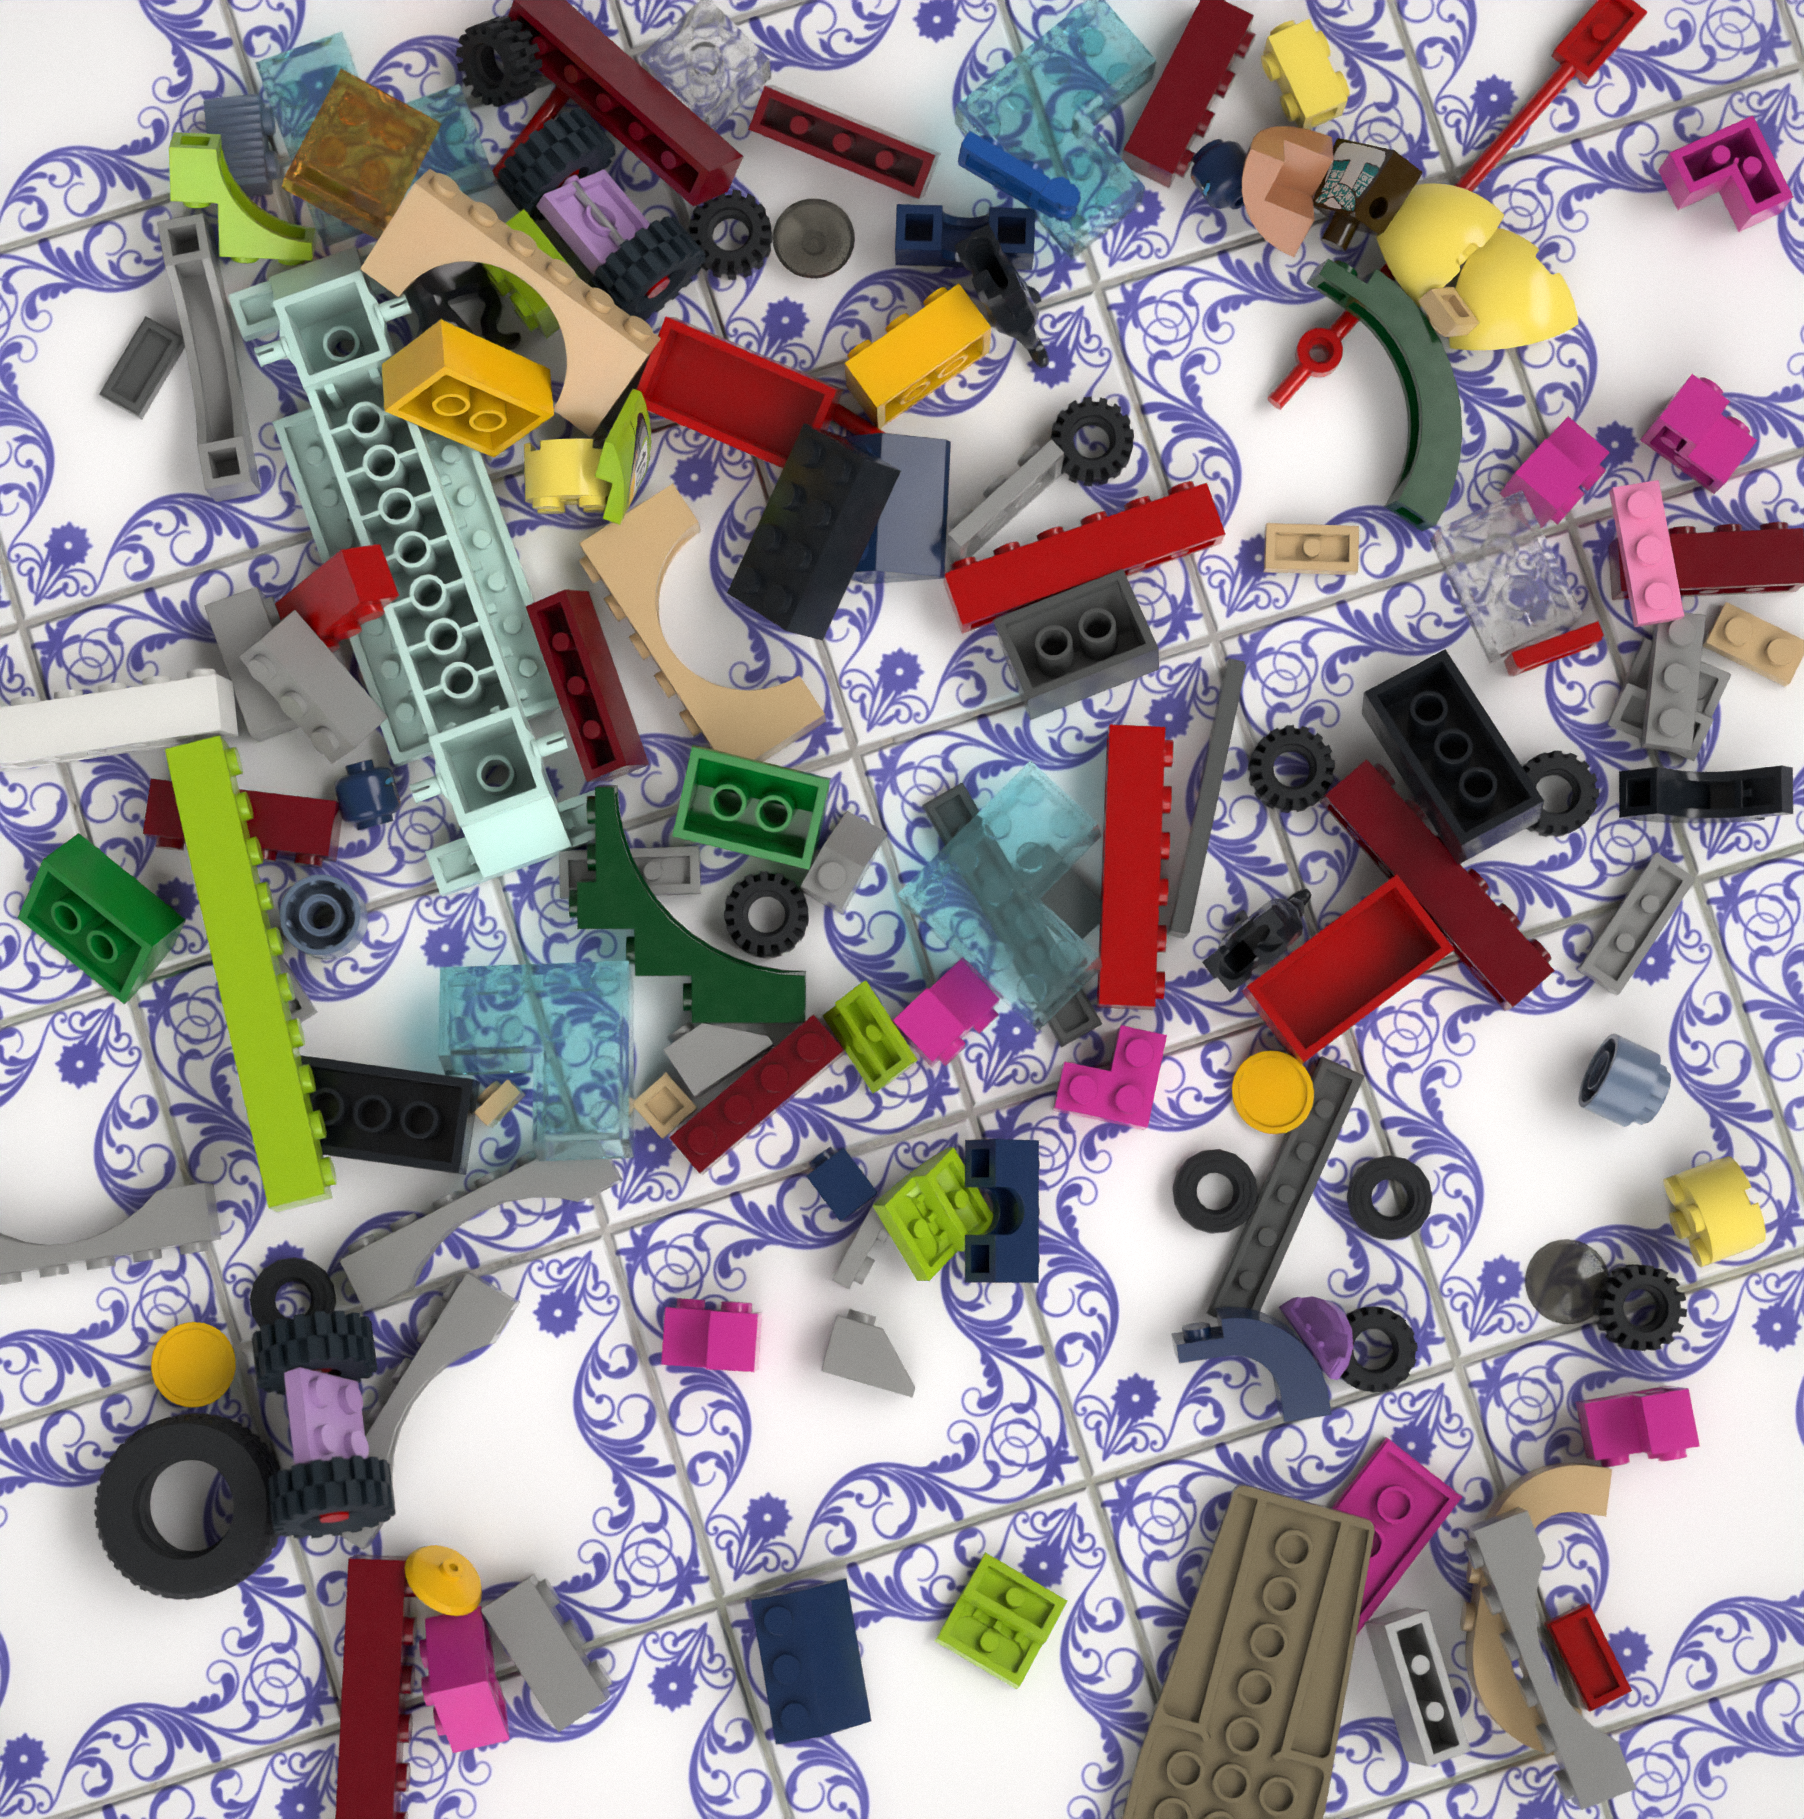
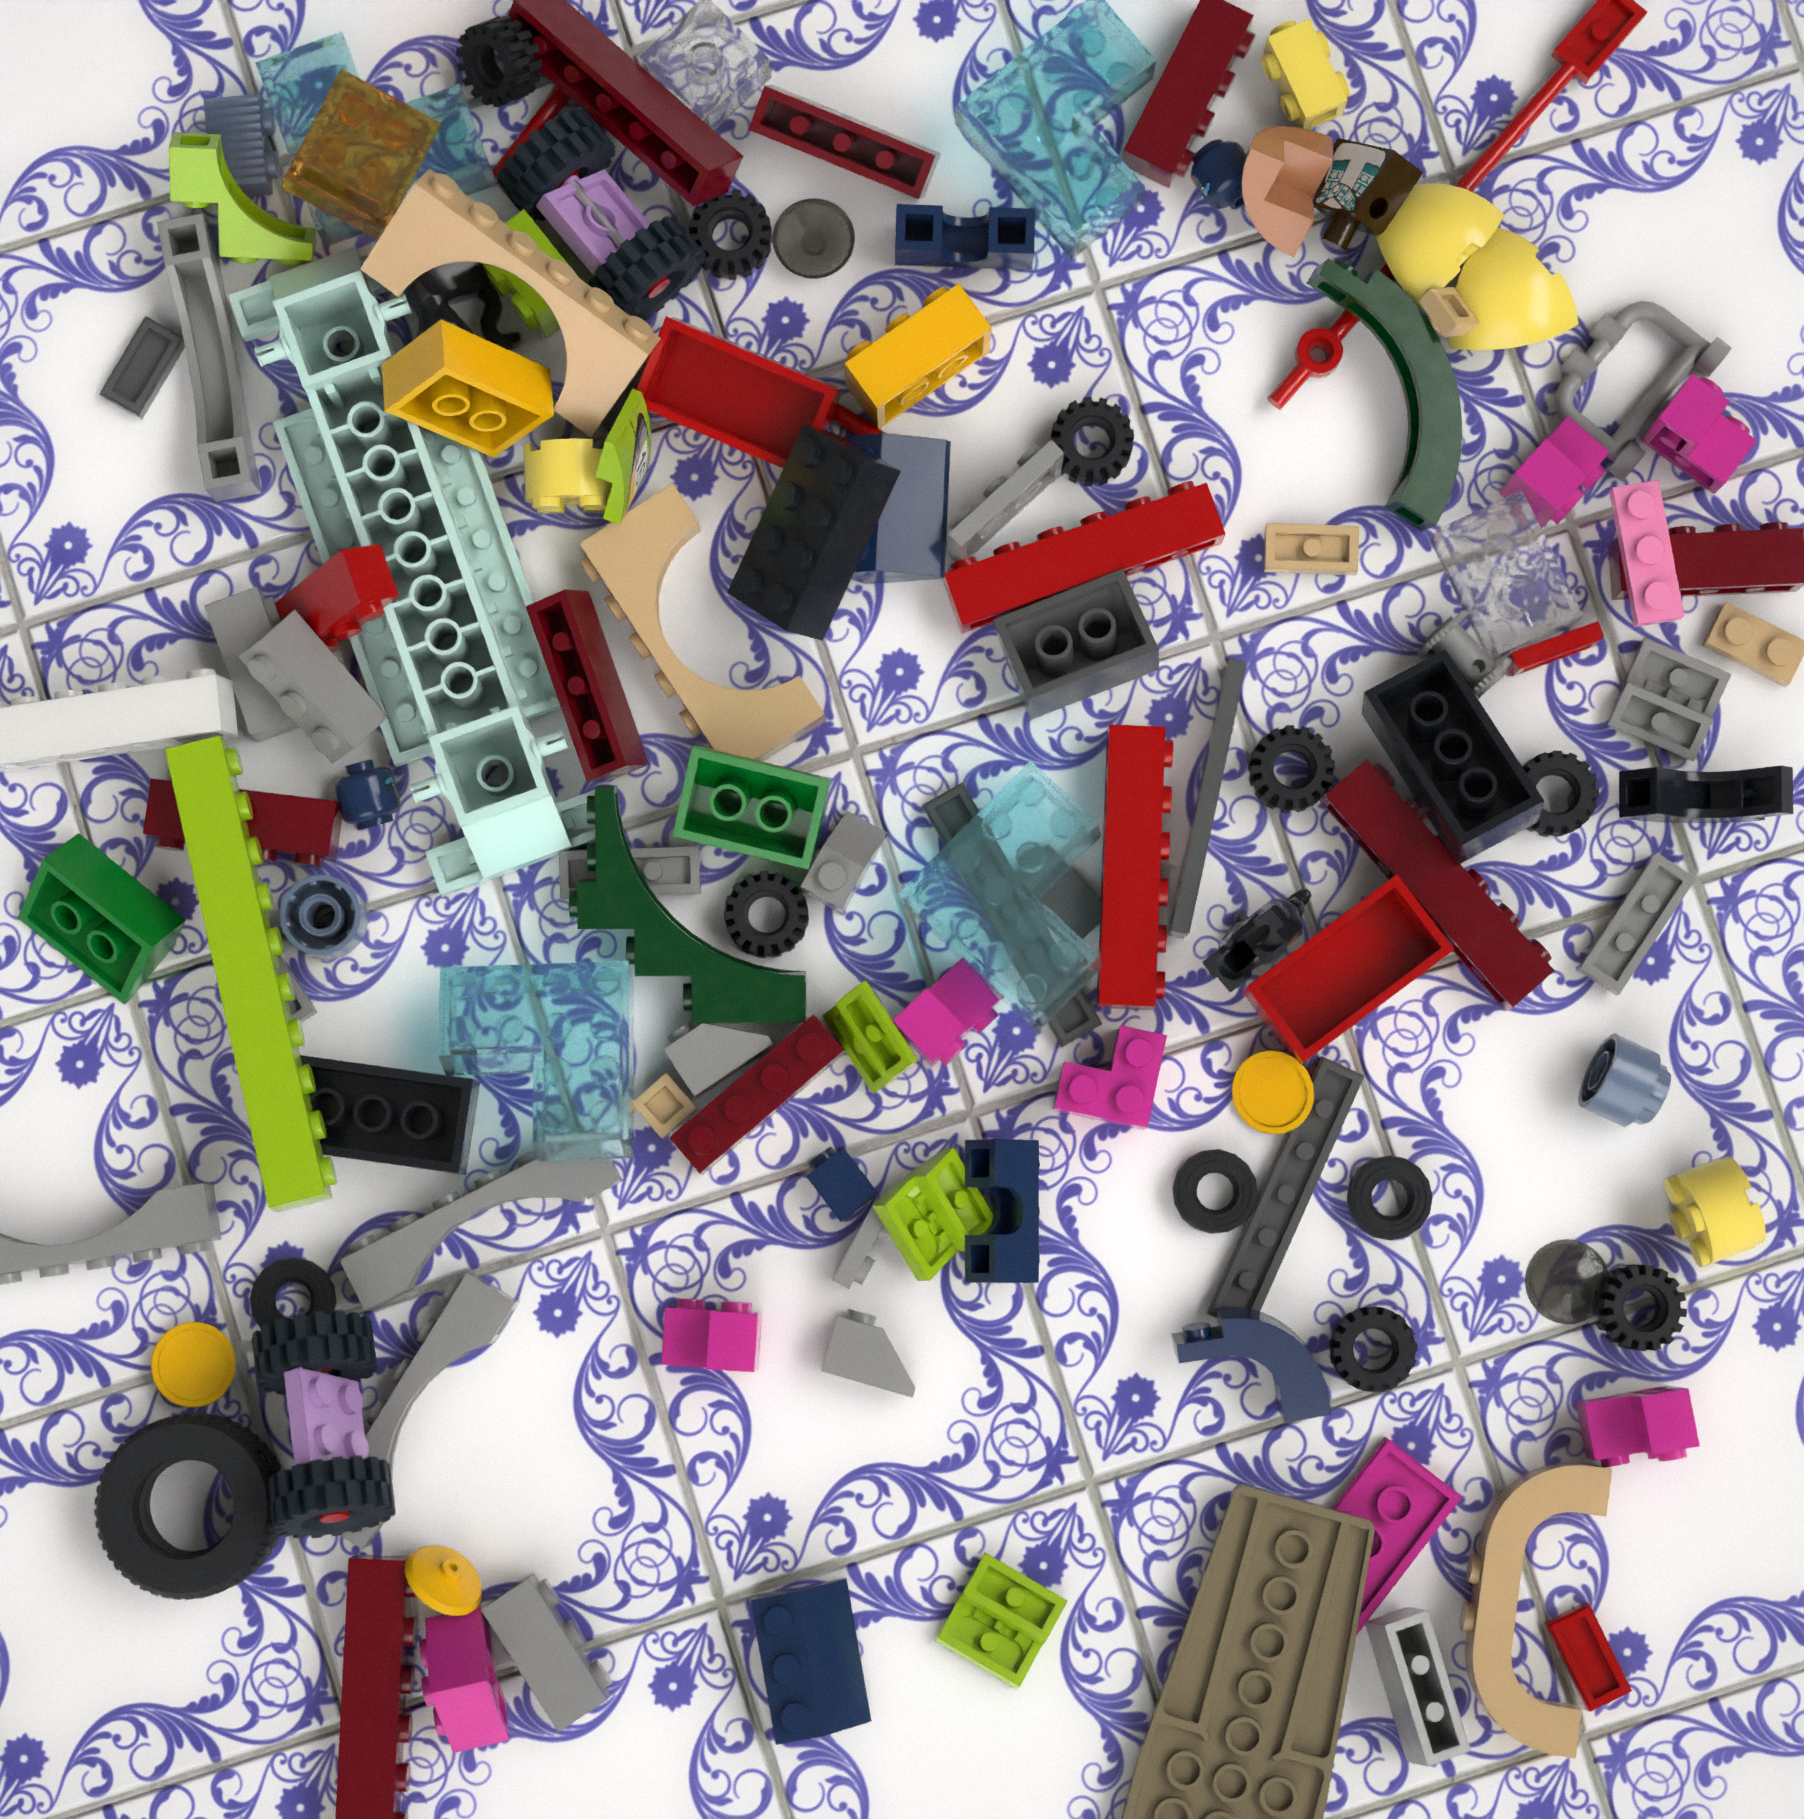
tan plate [474,1079,526,1128] -> none
black animal [954,224,1050,368] -> none
blue hinge [957,131,1081,223] -> none
medium lavender tile [1279,1296,1353,1380] -> none
light grey arch [1463,1507,1636,1810] -> none
light grey plate [1641,612,1706,754] -> none
dark pink brick [1658,115,1793,232] -> none
none -> light grey hose [1418,610,1512,699]
none -> light grey bar [1555,301,1732,482]

